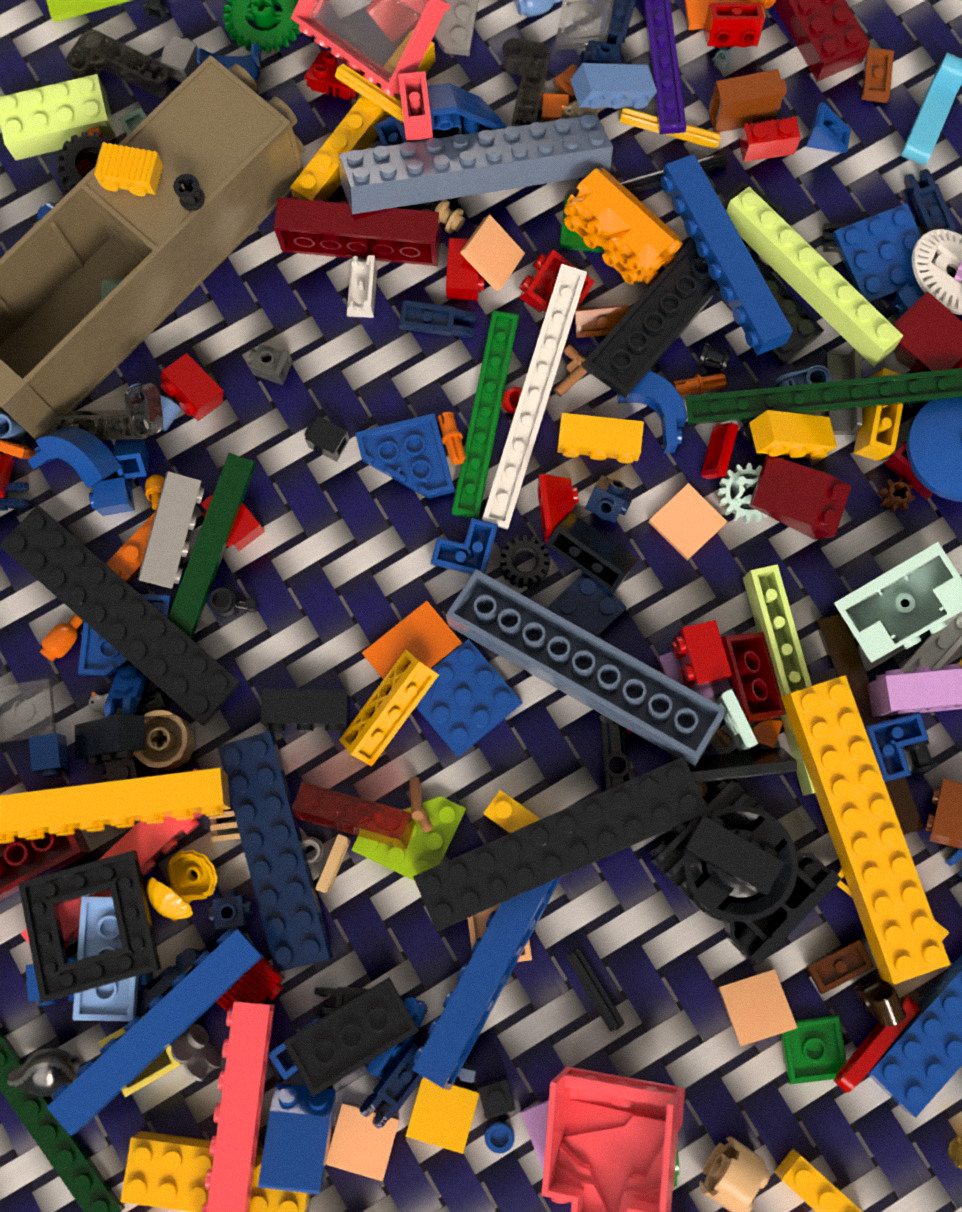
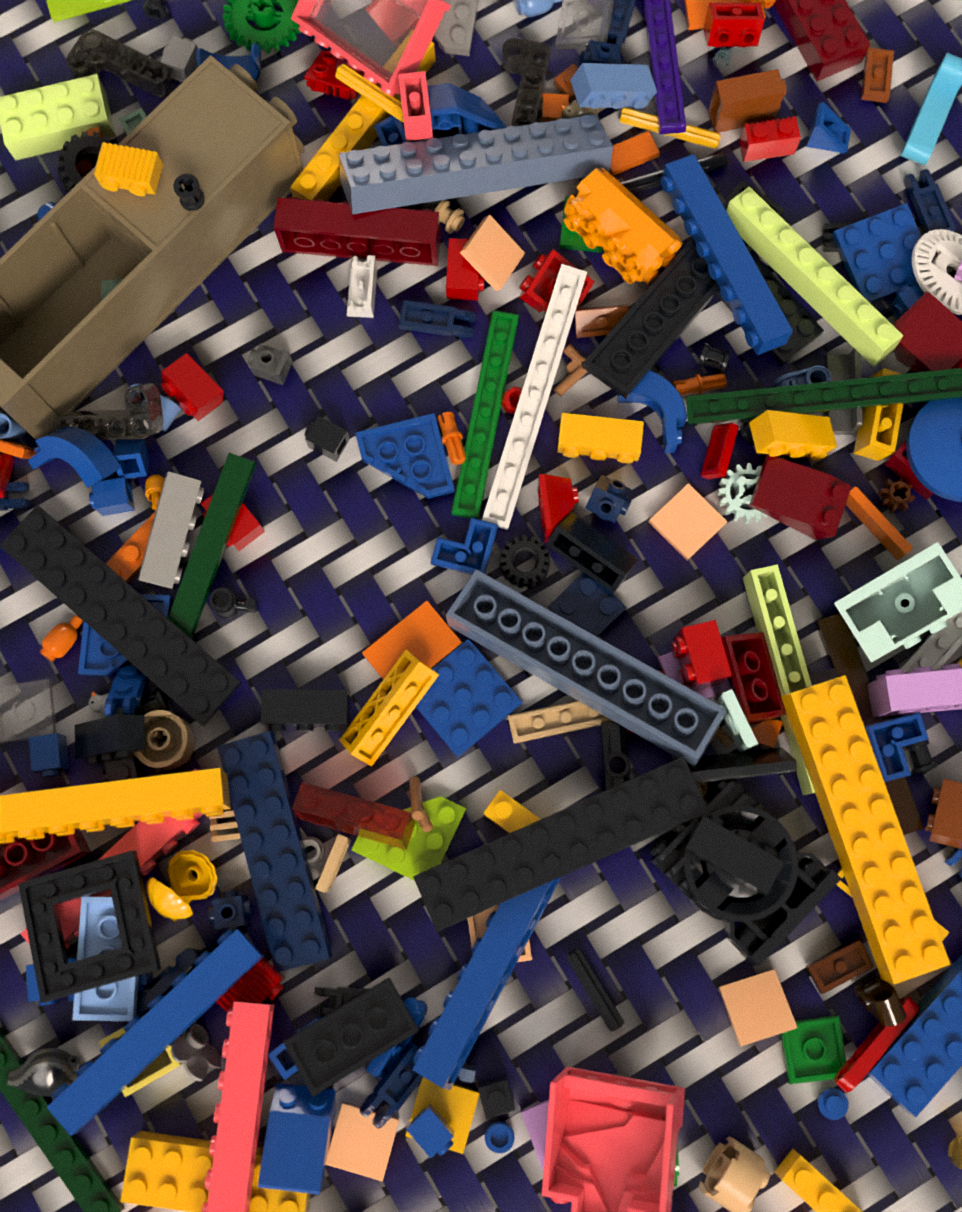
none -> blue brick [406,1103,454,1158]
none -> tan tile [508,701,614,744]
none -> orange tile [610,131,660,176]
none -> blue plate [817,1088,848,1120]
none -> orange tile [846,486,913,561]

